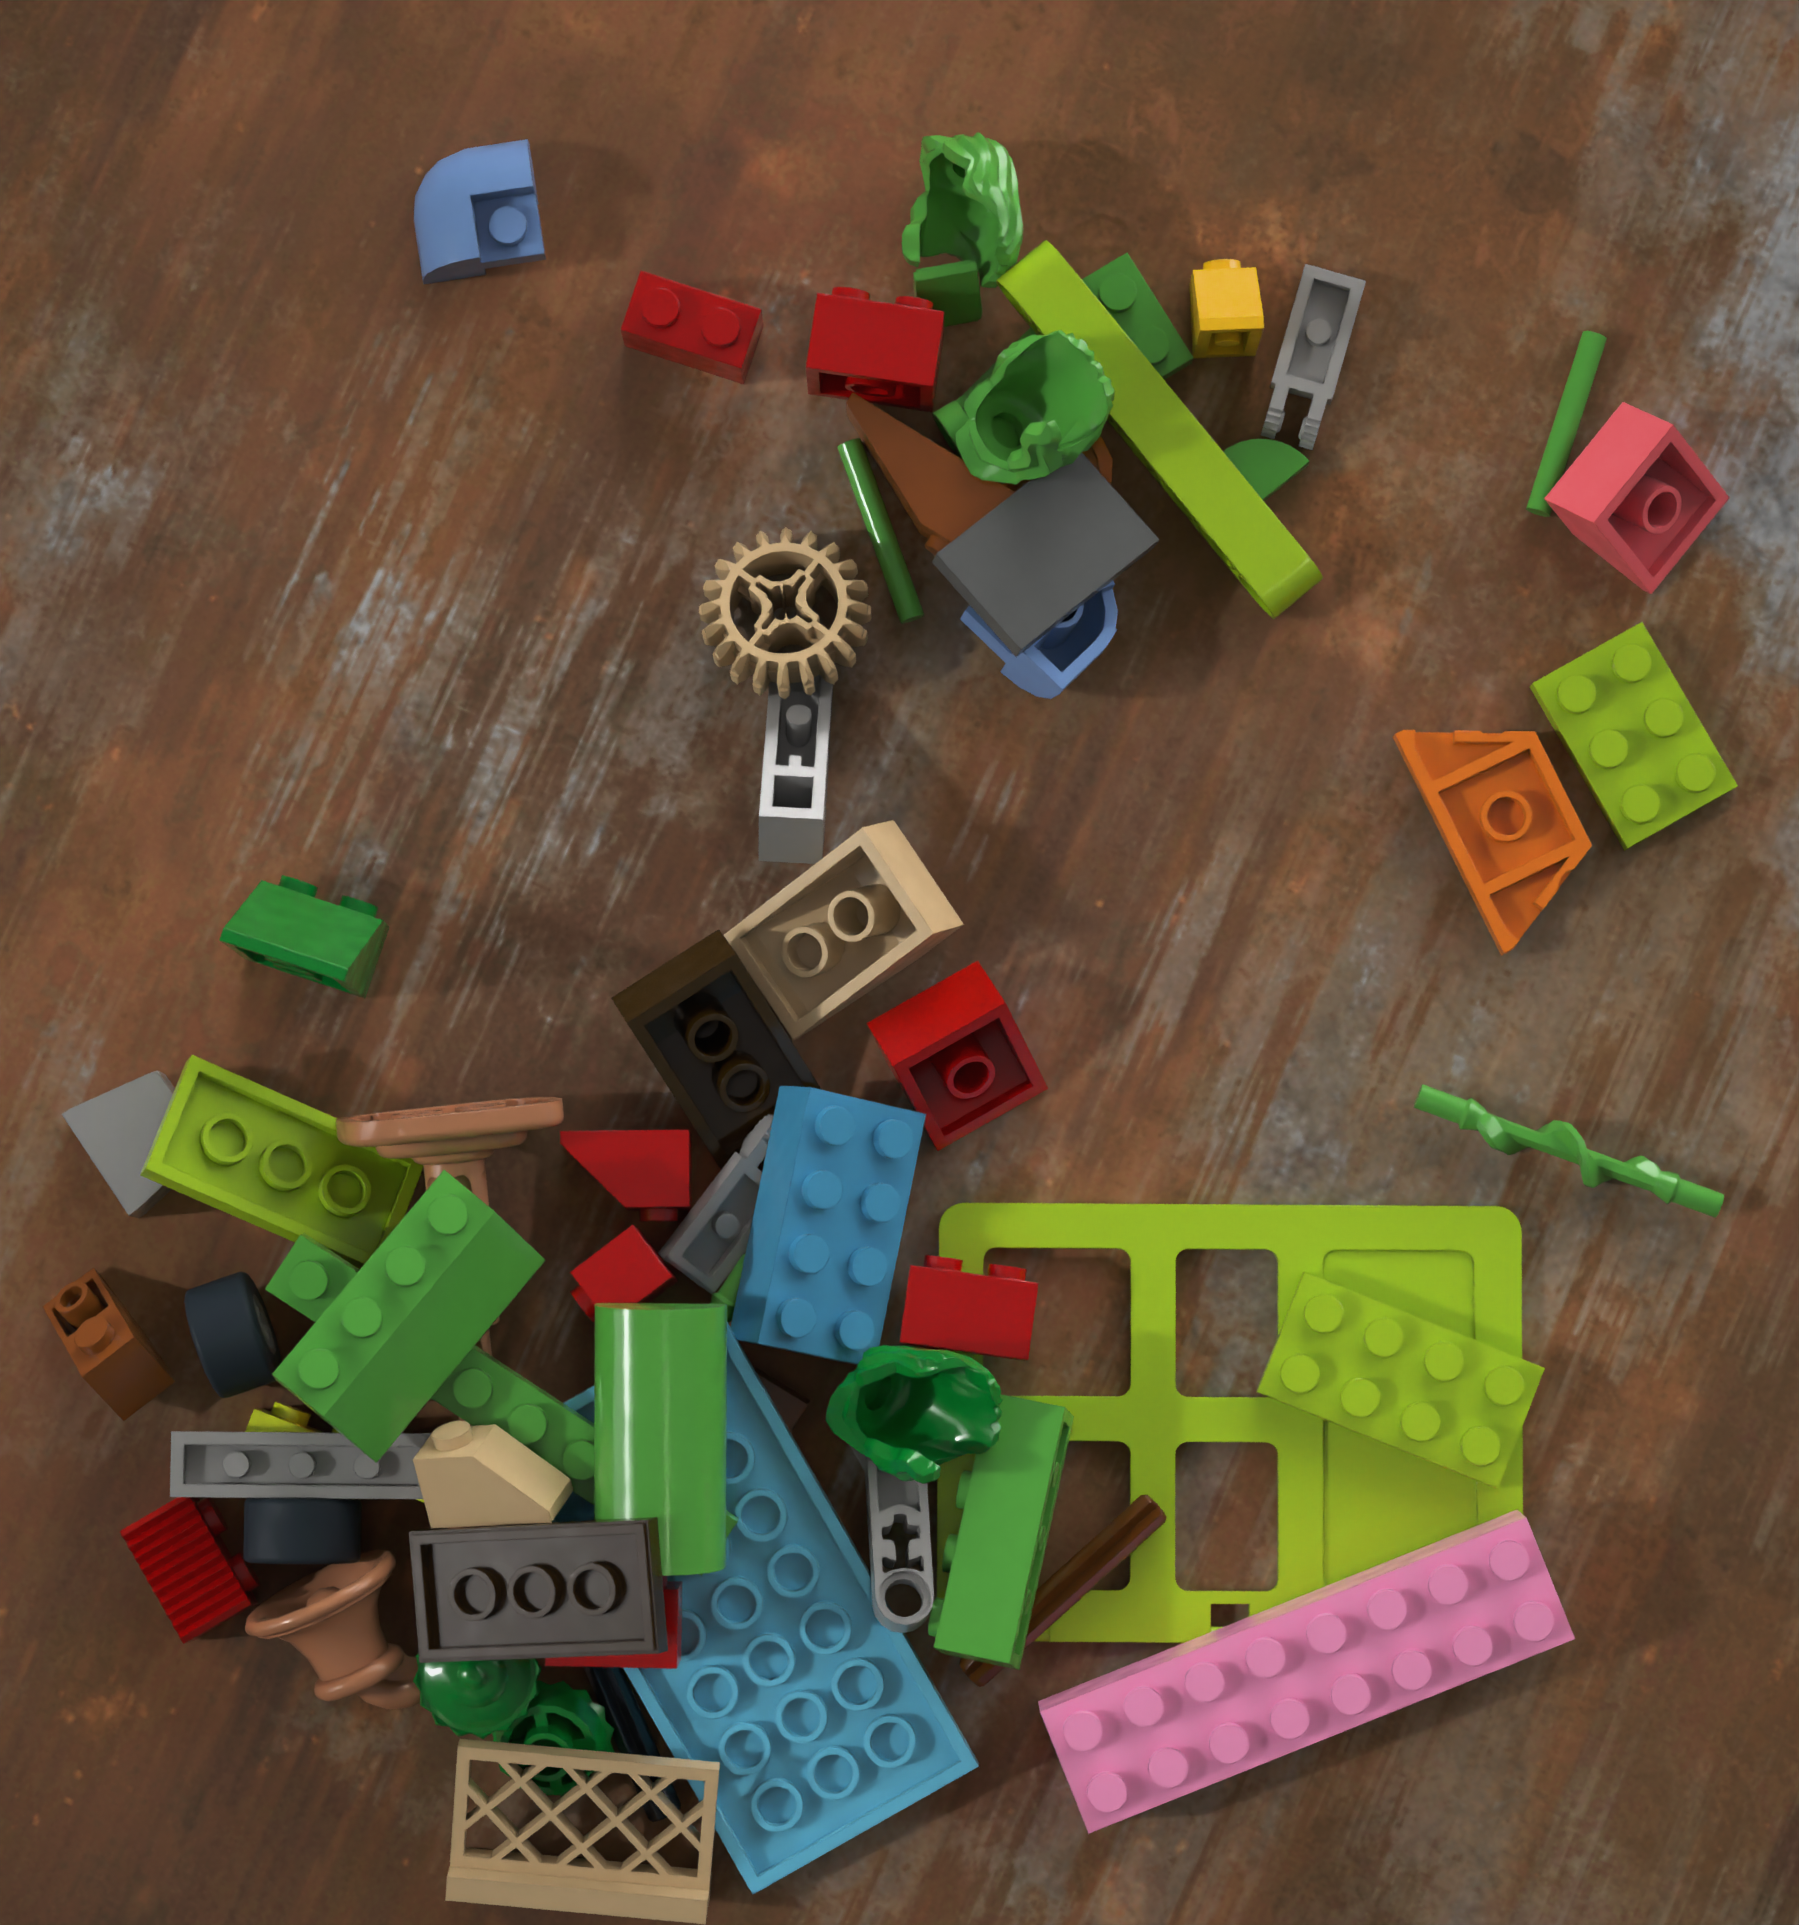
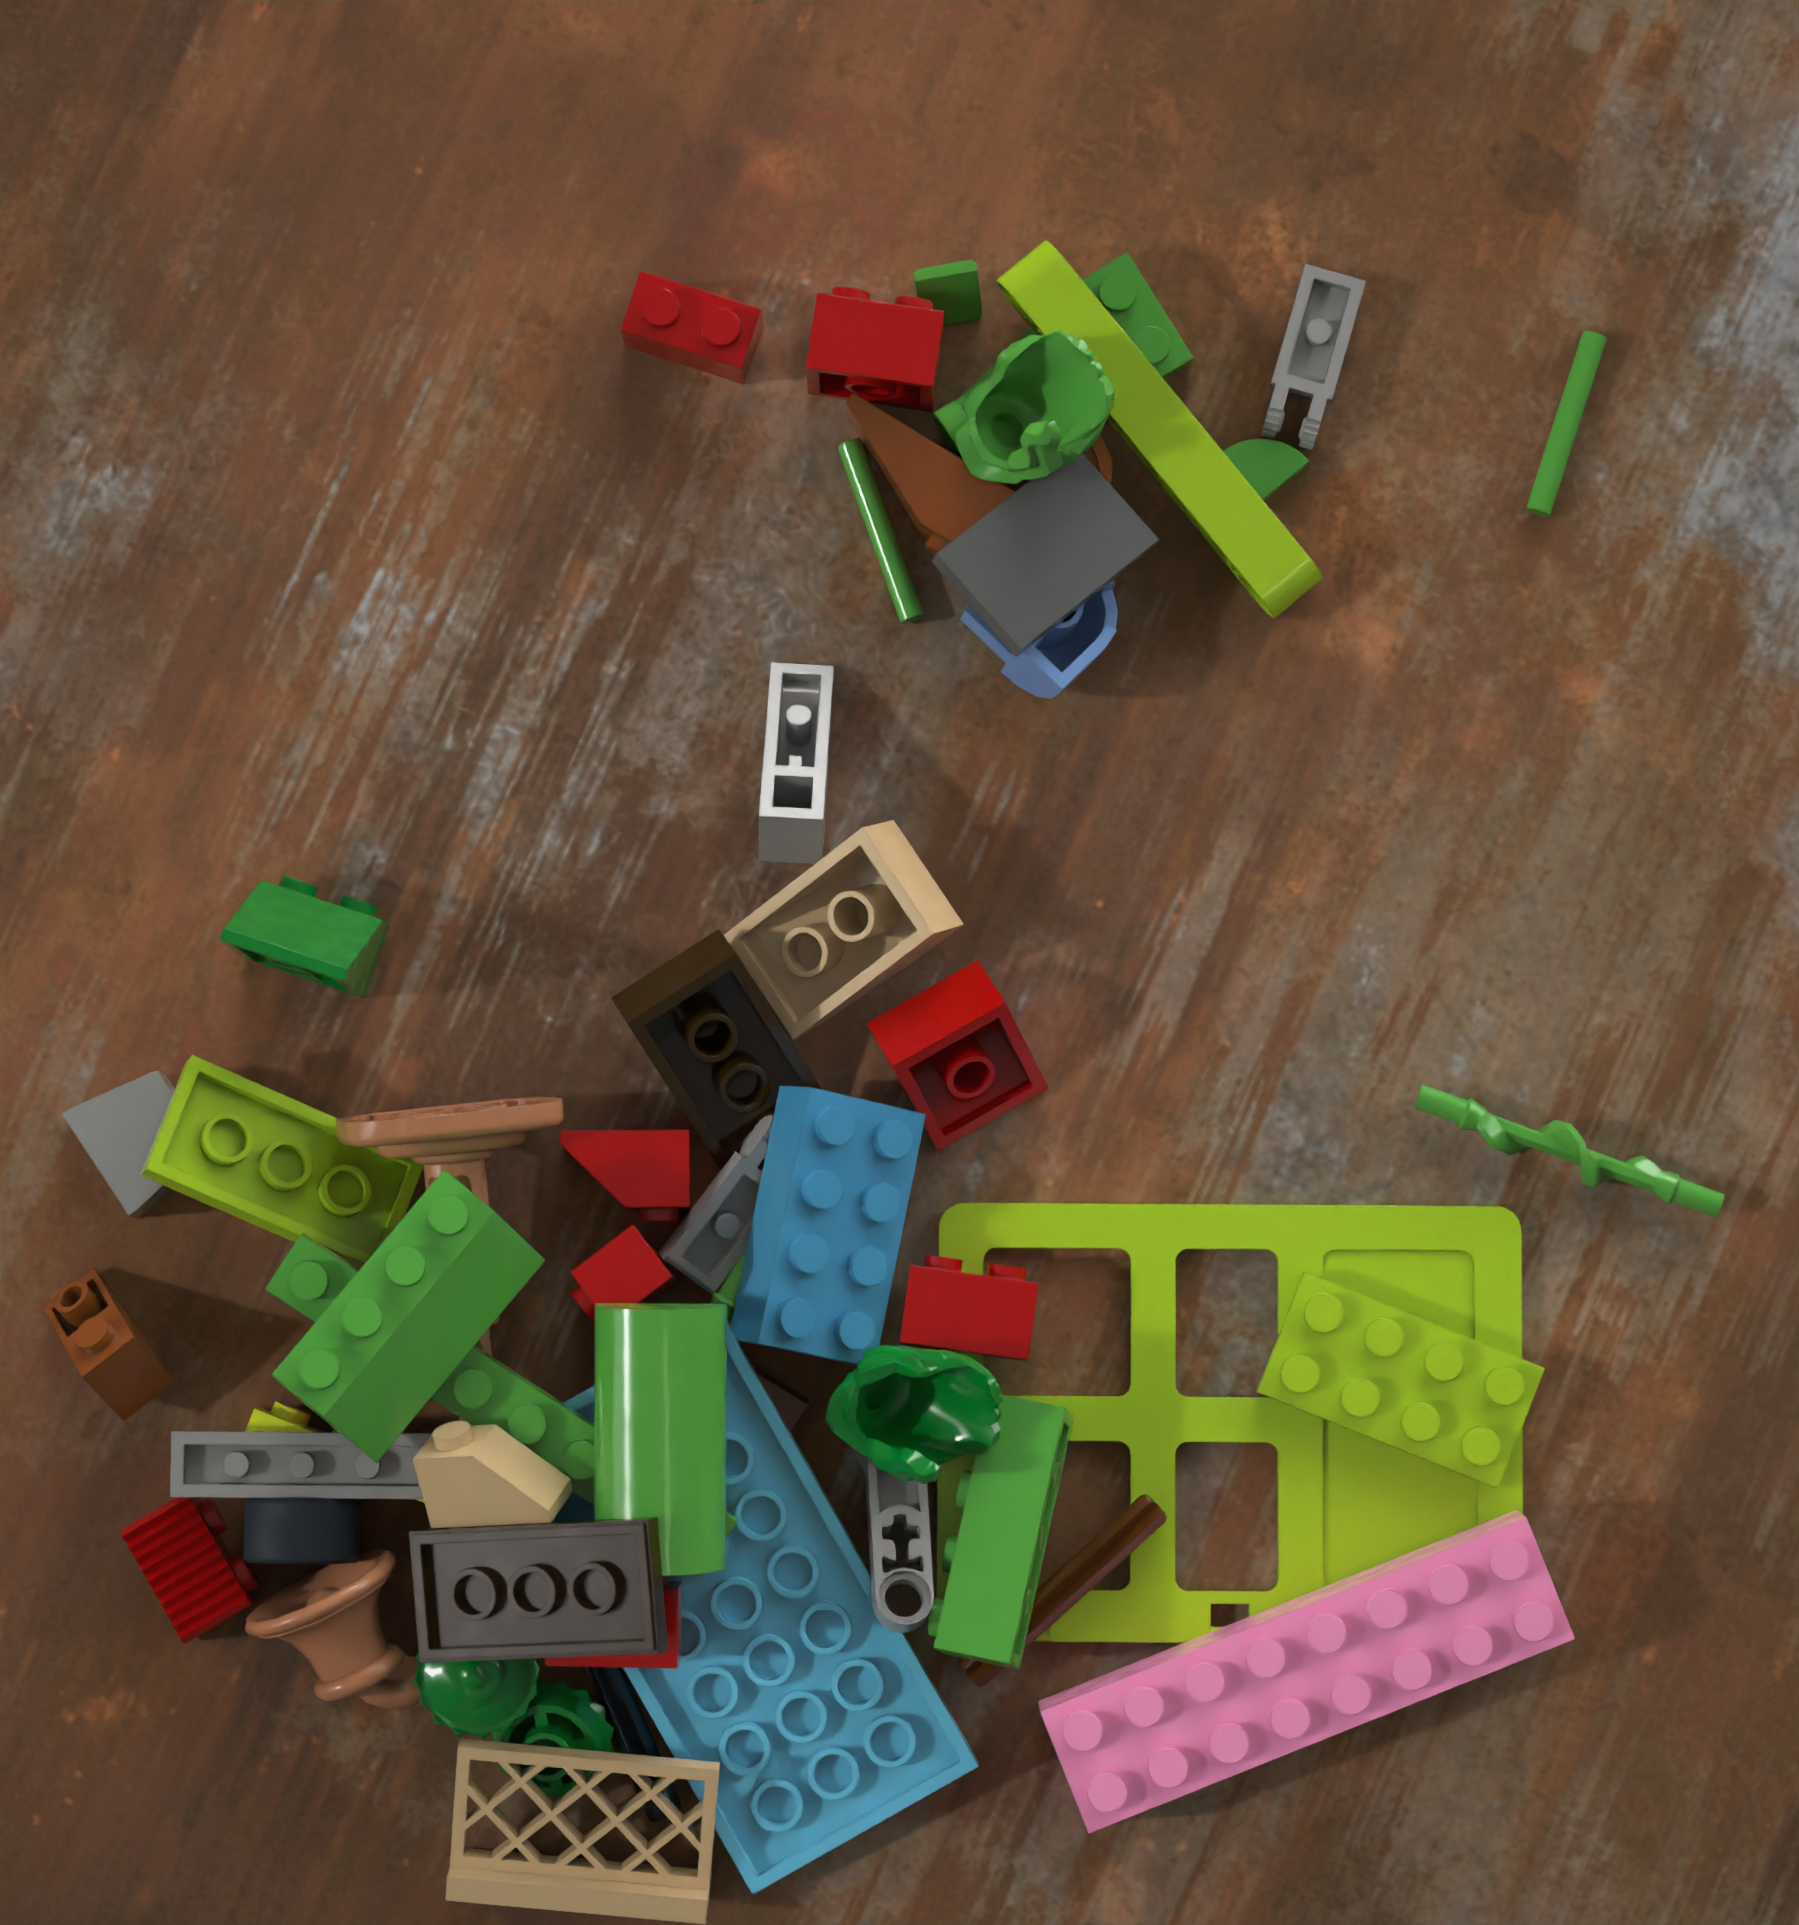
black wheel [184,1272,282,1398] -> none
medium blue brick [414,139,546,284] -> none
tan gear [699,527,872,699] -> none
bright green hair [902,132,1024,288] -> none
yellow slope [1189,259,1264,358] -> none
orange wing [1393,730,1592,956] -> none
lime plate [1530,622,1738,851] -> none
coral slope [1544,402,1730,594] -> none

